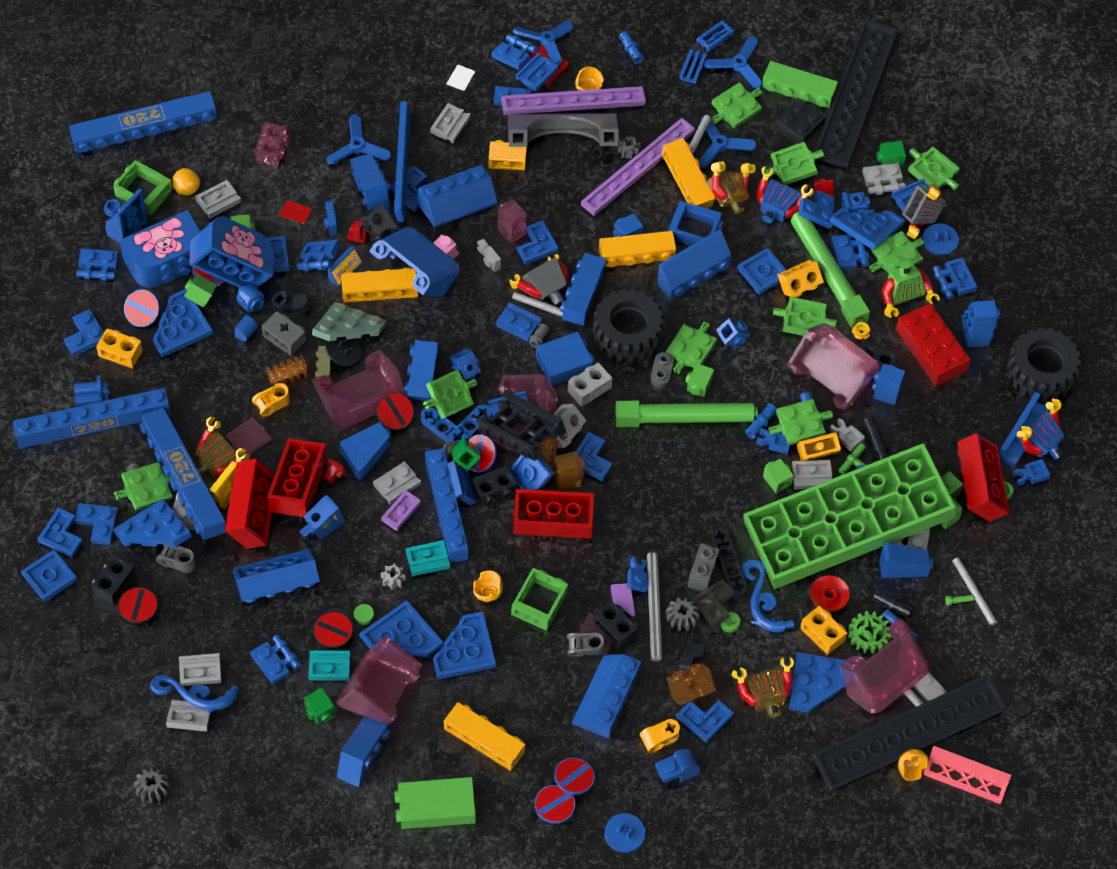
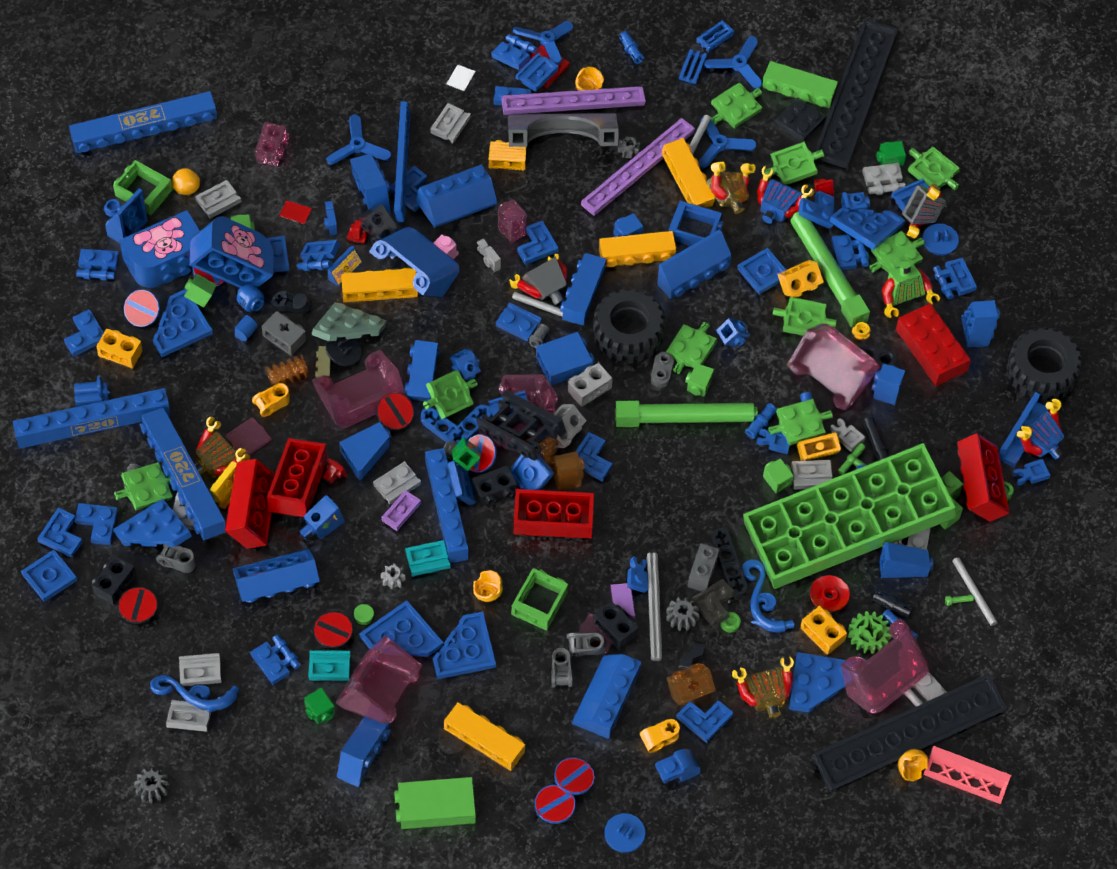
none -> dark grey piece [551,648,572,688]

